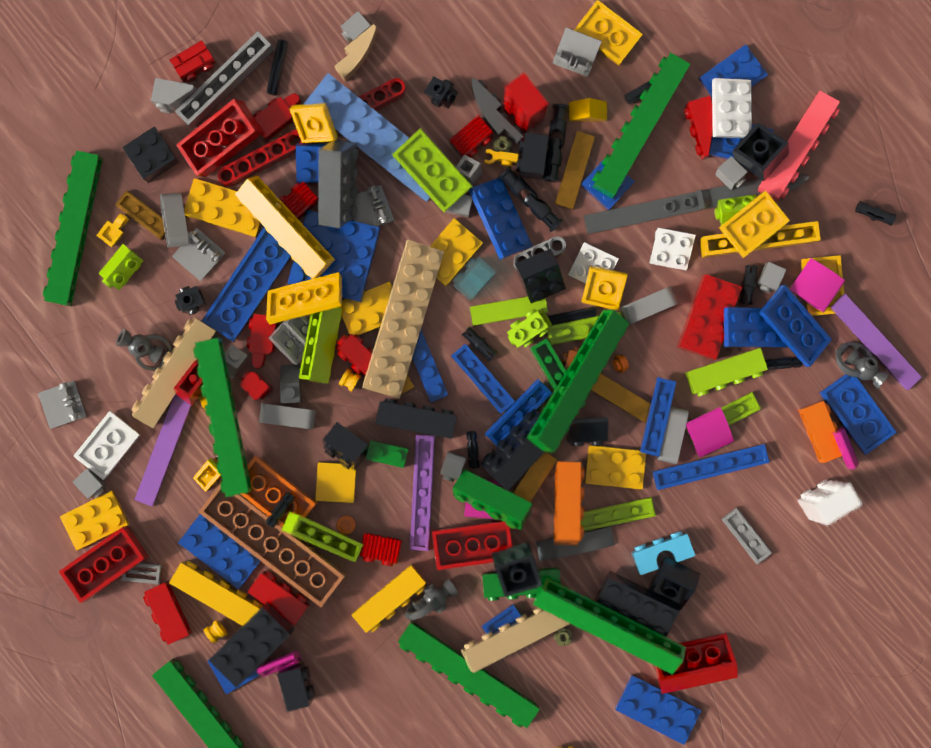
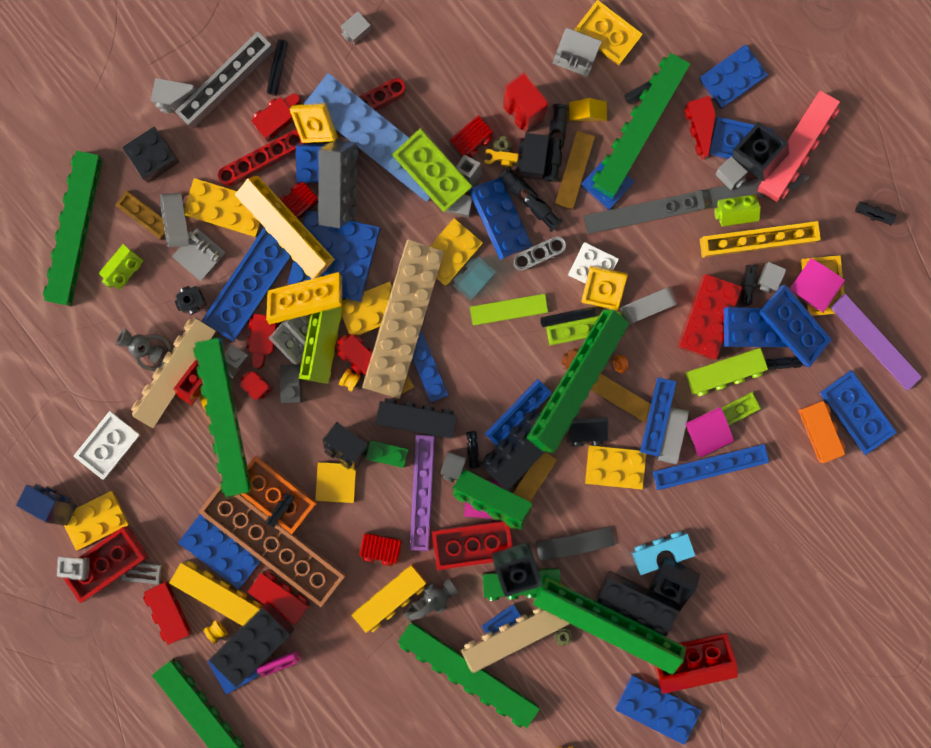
light grey hinge [38,381,87,429] -> none
light grey brick [73,468,106,499] -> none
yellow plate [96,213,129,248] -> none
medium lavender tile [134,394,192,507] -> none
red brick [169,40,216,82] -> none
red brick [176,99,264,177] -> none
yellow slope [193,458,222,492] -> none
light grey beam [259,403,316,429] -> none
black brick [277,662,316,712] -> none
lime brick [282,512,363,562] -> none
tan slope [334,24,377,82] -> none
orange plate [336,515,356,535] -> none
light grey hinge [353,185,395,227] -> none
black brick [423,76,458,109] -> none
blue plate [451,344,515,414] -> none
black pin [462,326,497,361] -> none
dark grey slope [471,78,524,145] -> none
lime brick [507,309,553,348] -> none
black brick [515,249,566,304] -> none
green brick [530,338,586,408] -> none
orange brick [554,462,584,546] -> none
lime tile [580,497,656,531] -> none
white hinge [649,227,696,271] -> none
white plate [712,78,752,138] -> none
yellow plate [719,190,790,258] -> none
light grey tile [721,507,772,565] -> none
white brick [797,479,862,525] -> none
dark pink slope [833,427,859,470] -> none
dark grey piece [835,342,890,389] -> none
none -> dark blue brick [16,484,77,526]
none -> light grey slope [57,556,90,580]

